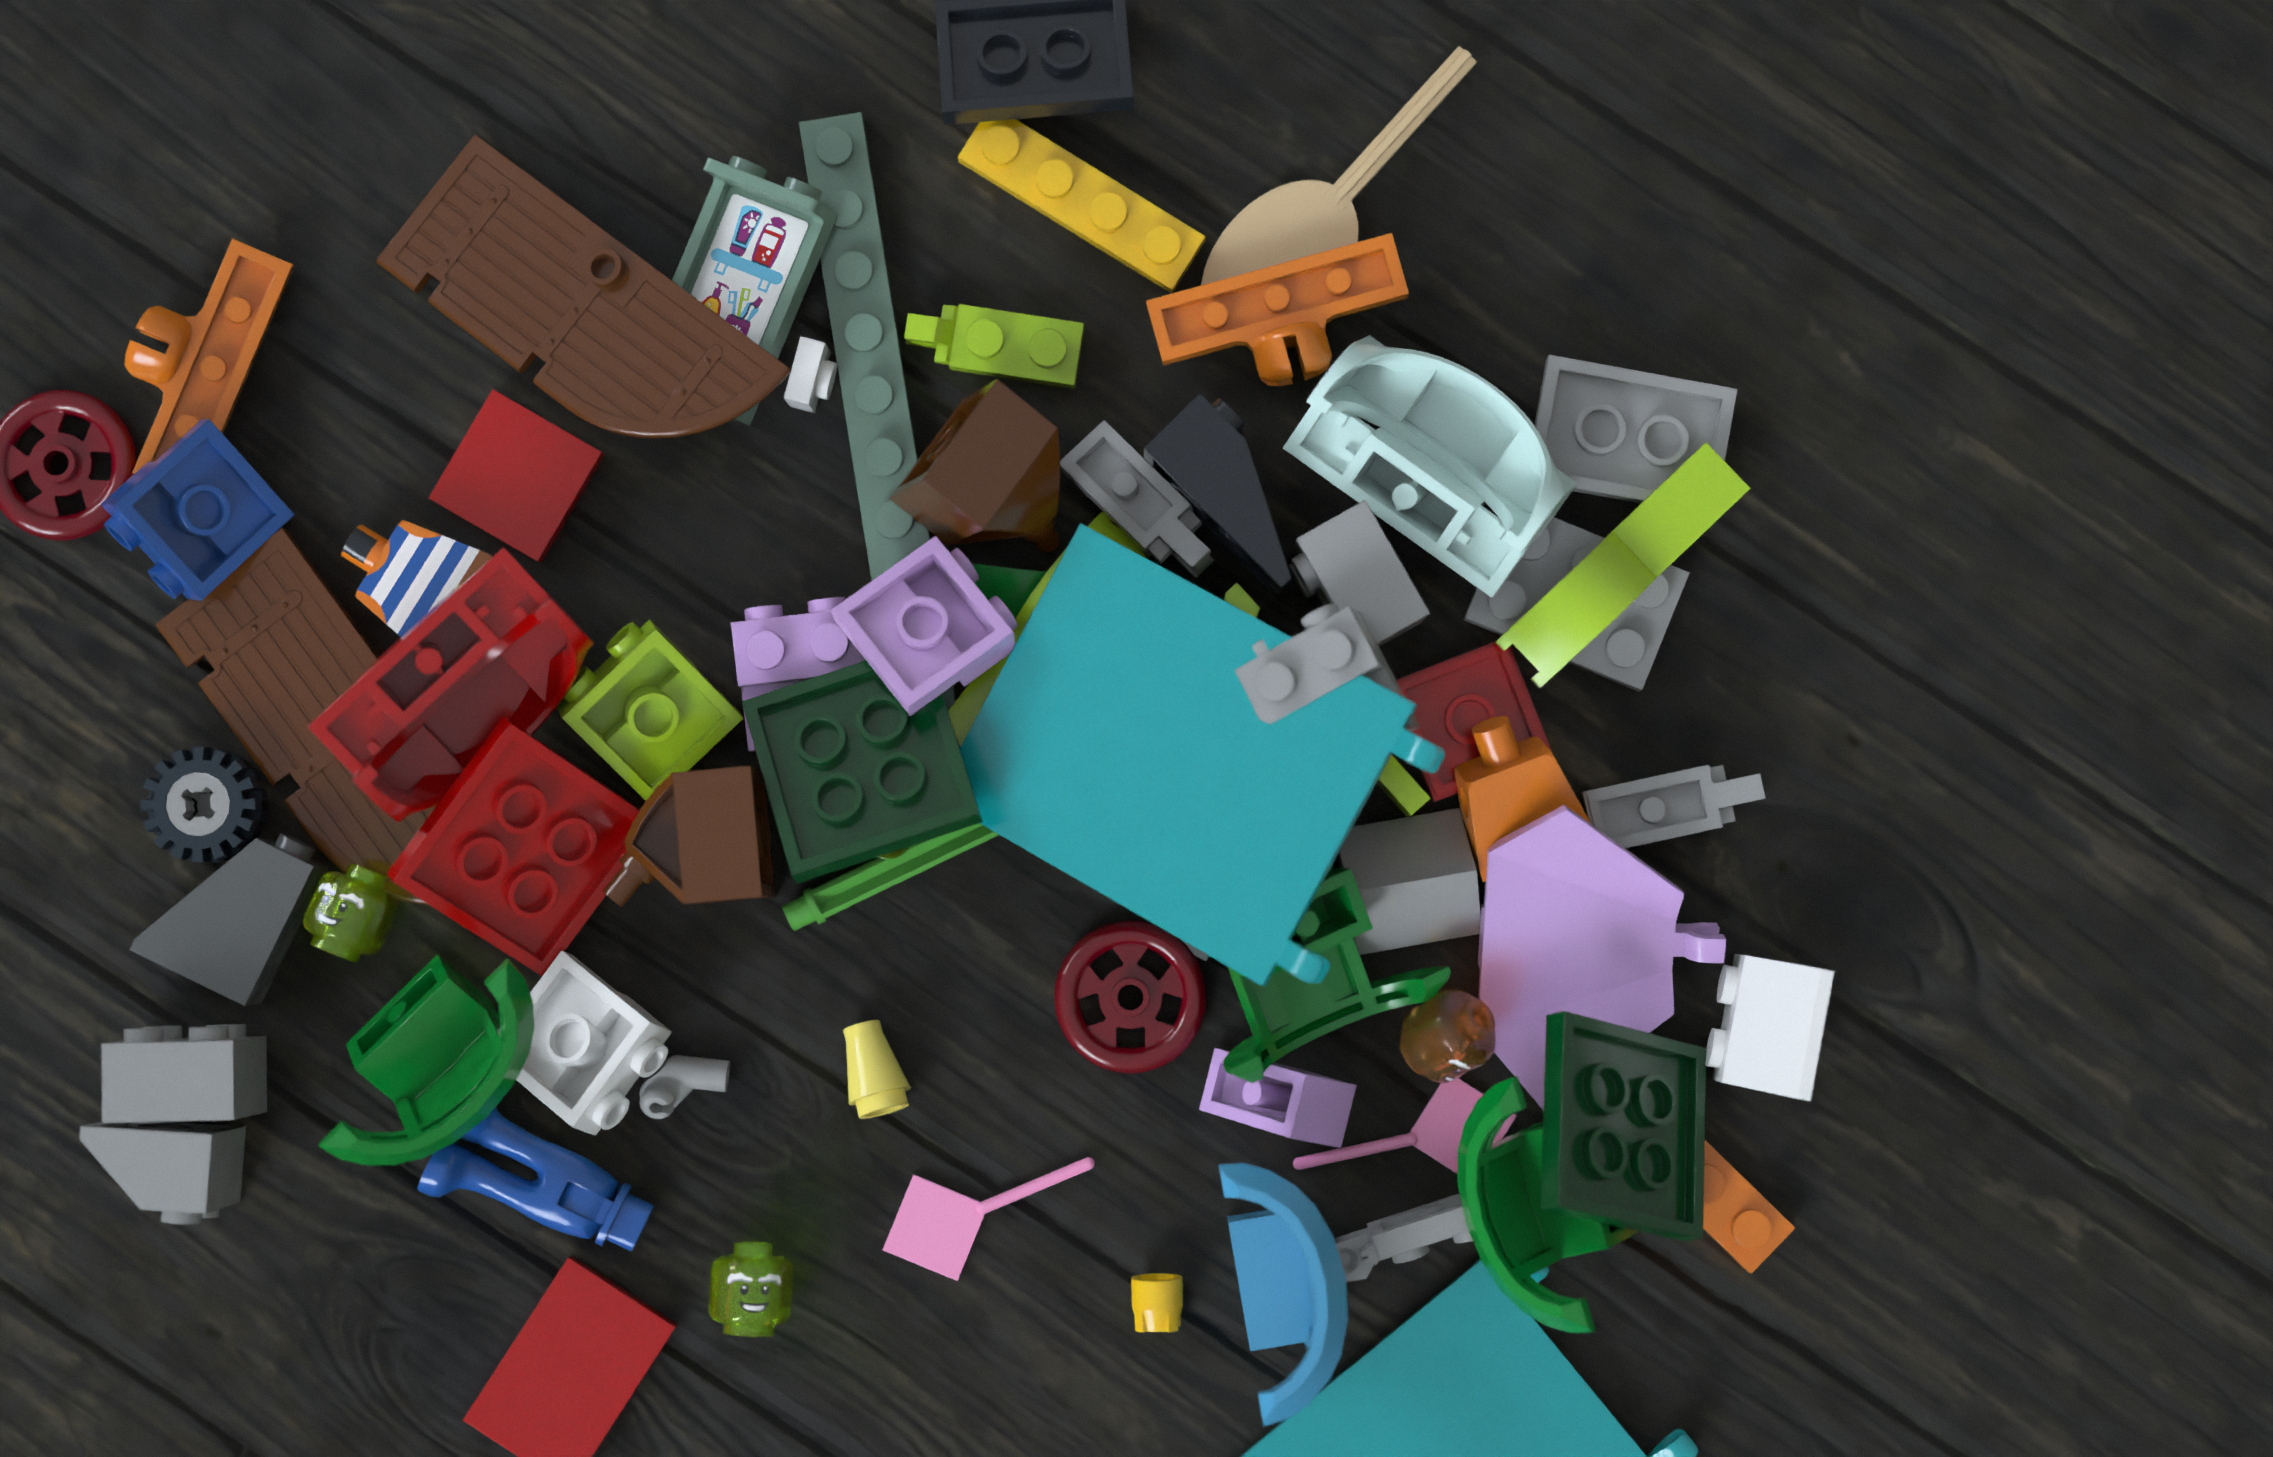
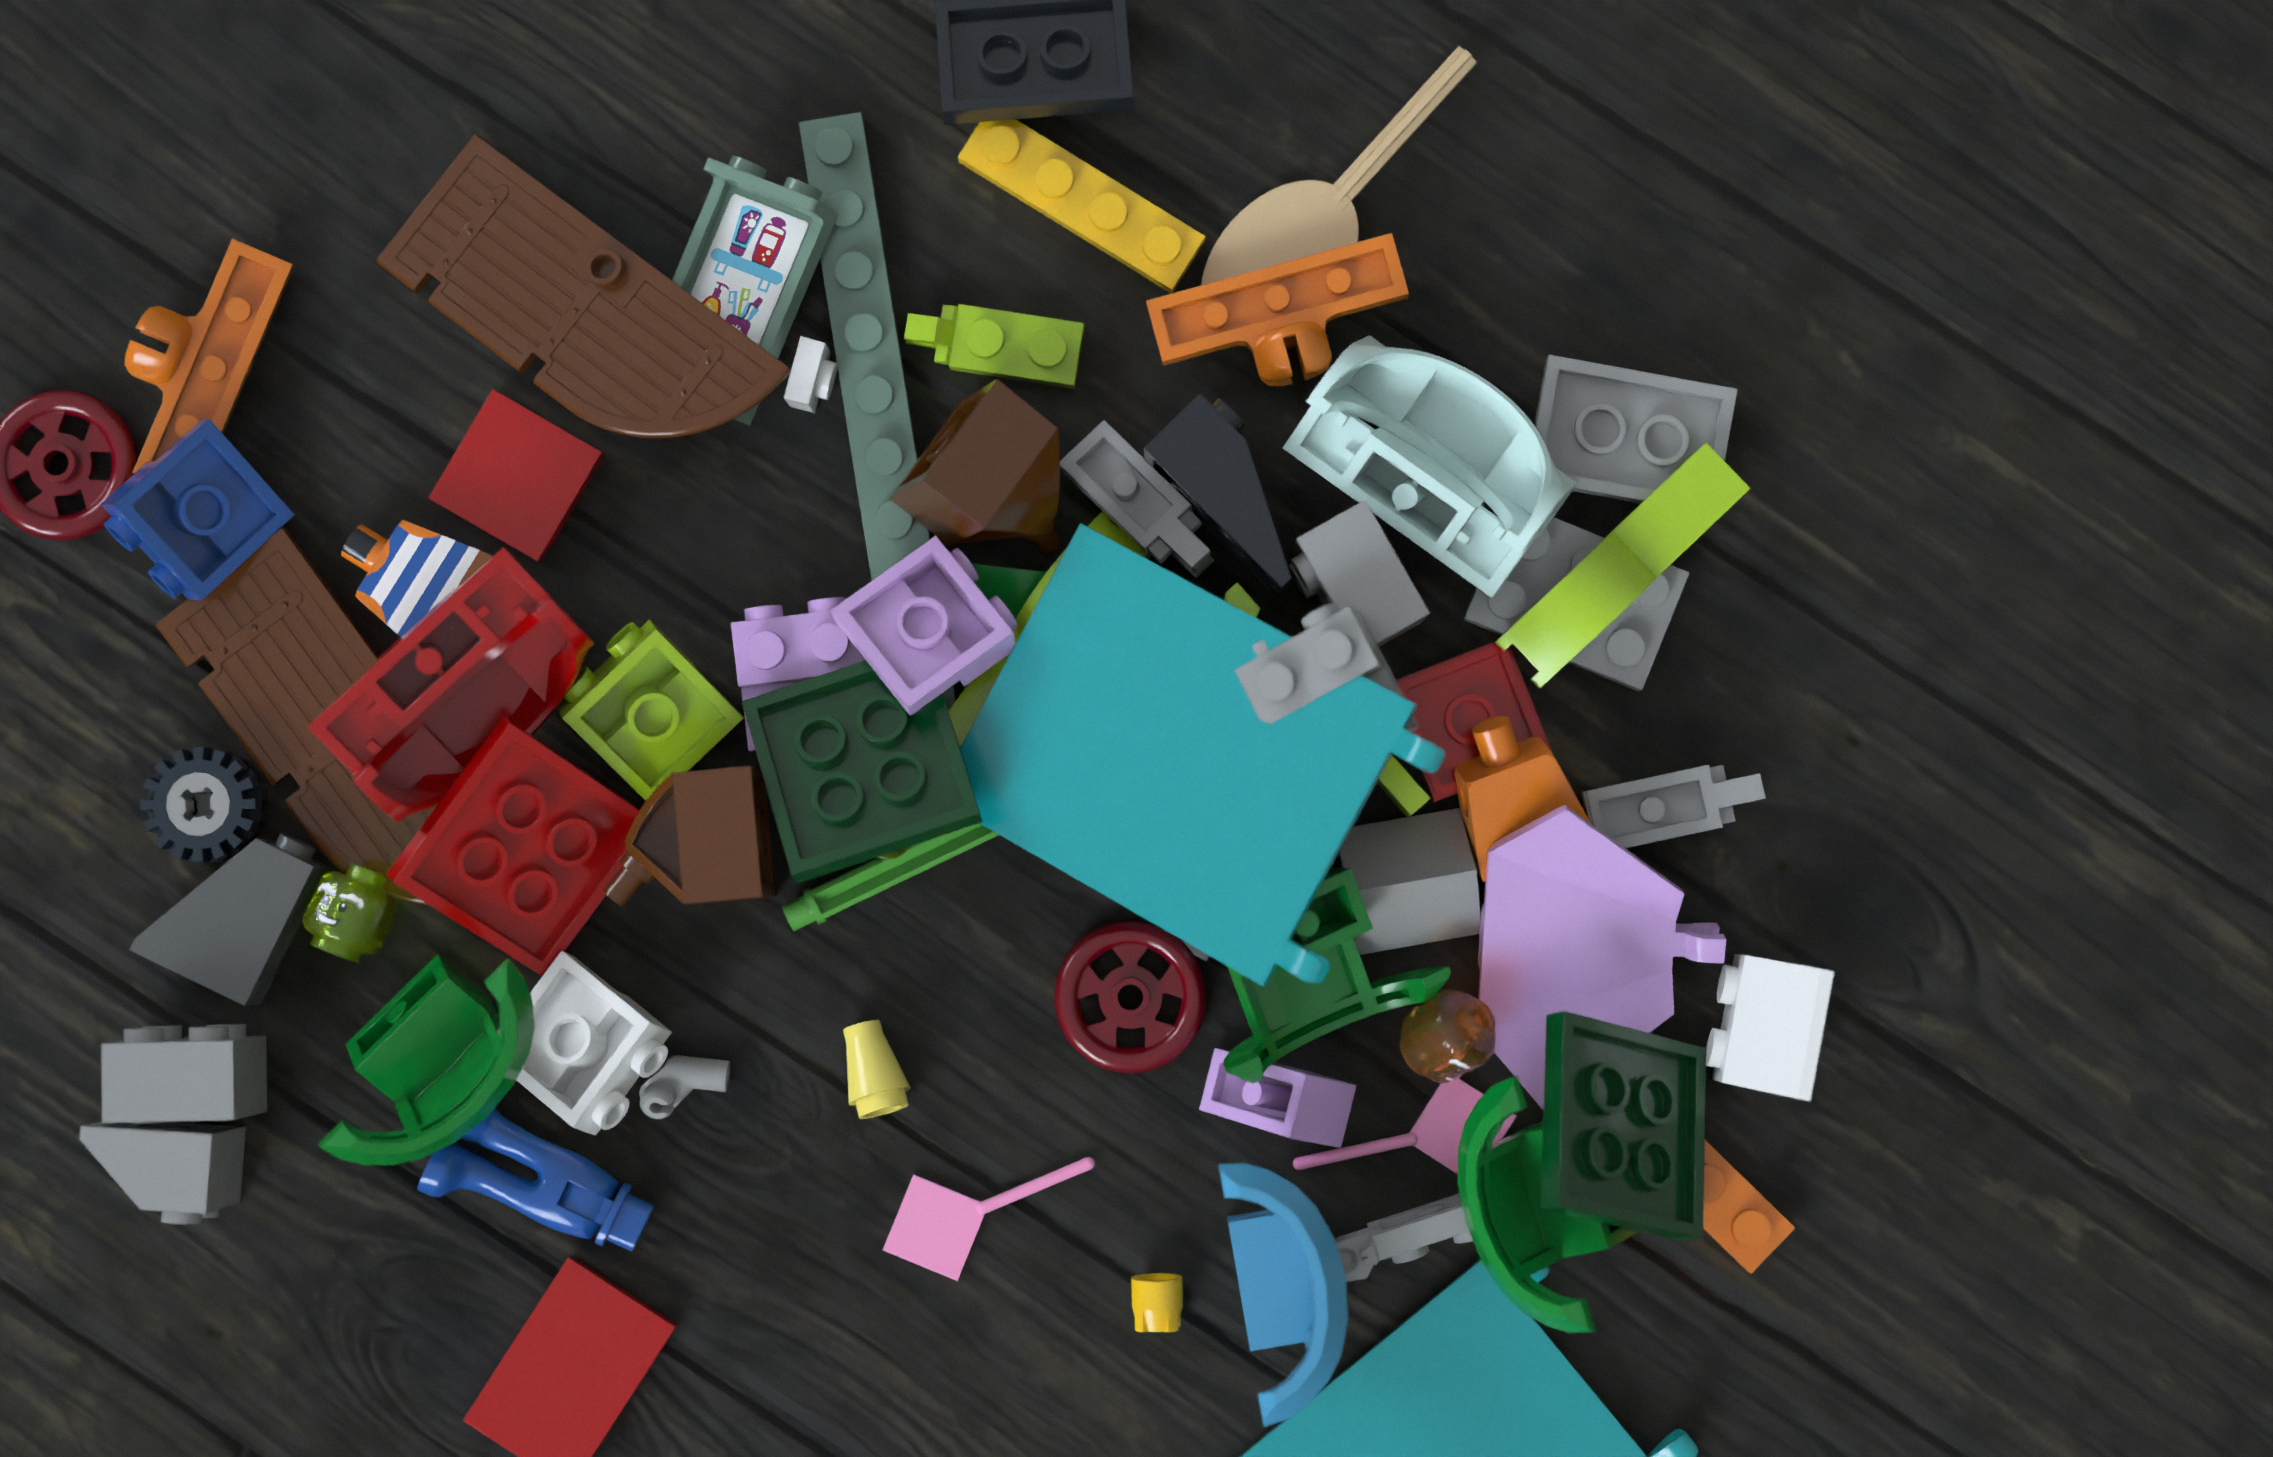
clear neon green head [708,1241,794,1337] -> none

